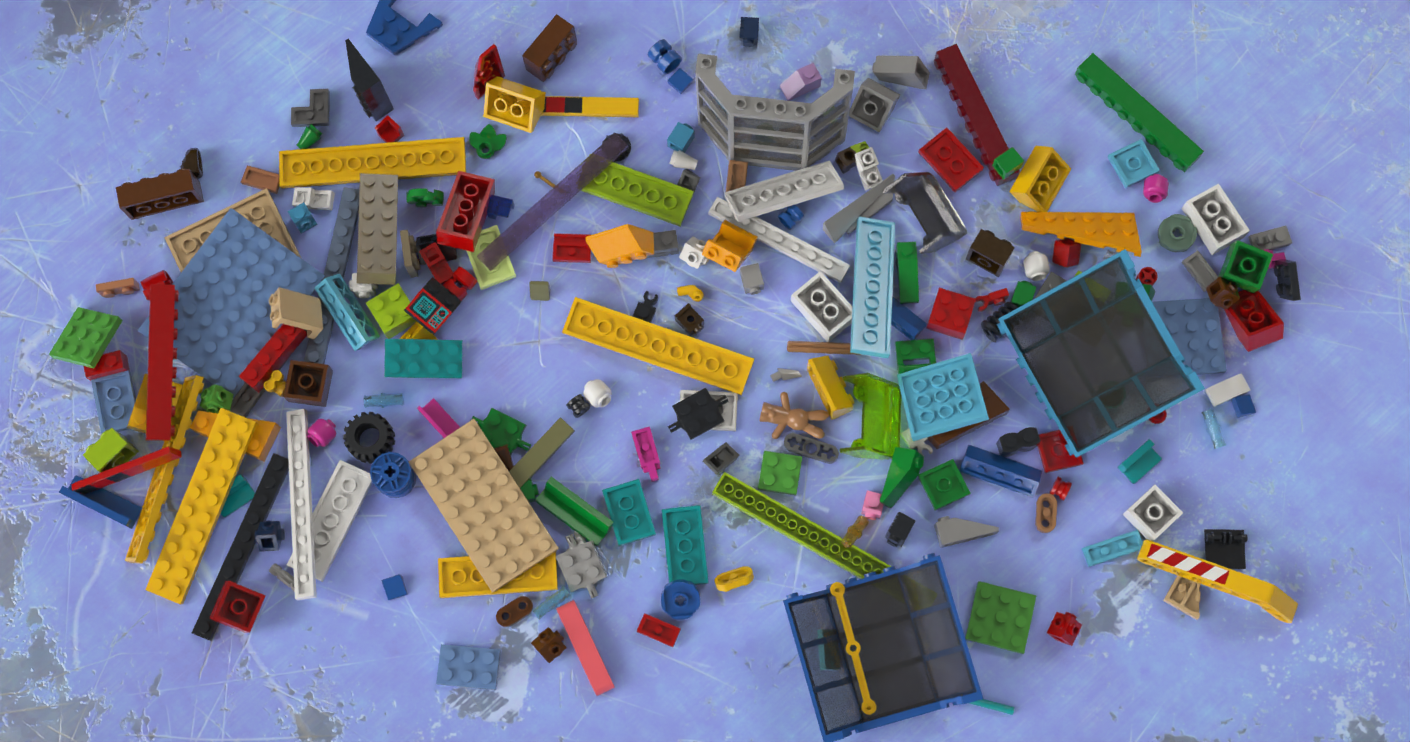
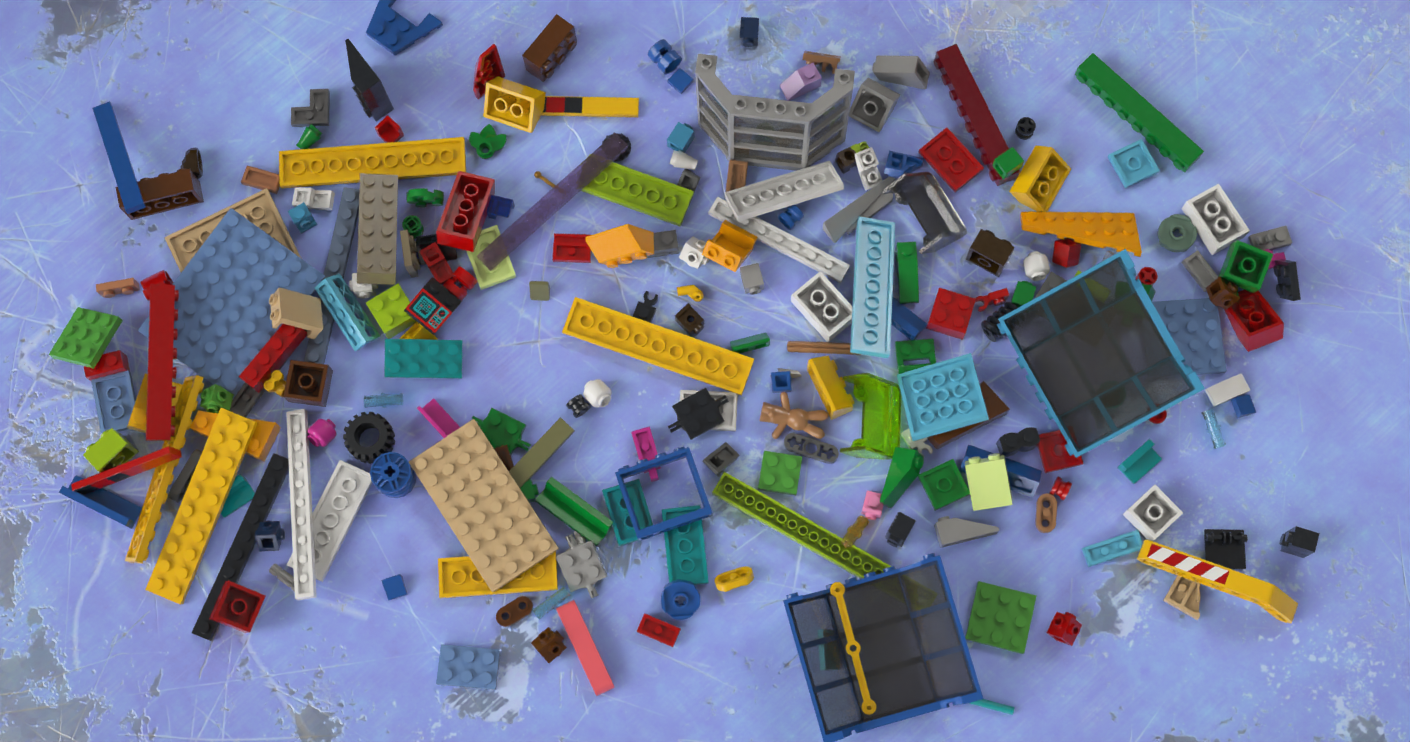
dark pink head [1143,174,1169,203] -> none
none -> blue tile [92,101,146,214]
none -> dark grey beam [168,449,202,503]
none -> green wheel [402,215,424,239]
none -> blue window [615,447,713,542]
none -> green slope [730,333,770,354]
none -> blue slope [771,371,792,393]
none -> medium nougat plate [803,51,841,74]
none -> blue wing [884,151,924,178]
none -> yellowish green brick [965,453,1013,511]
none -> black wheel [1015,117,1036,140]
none -> black brick [1279,526,1320,558]

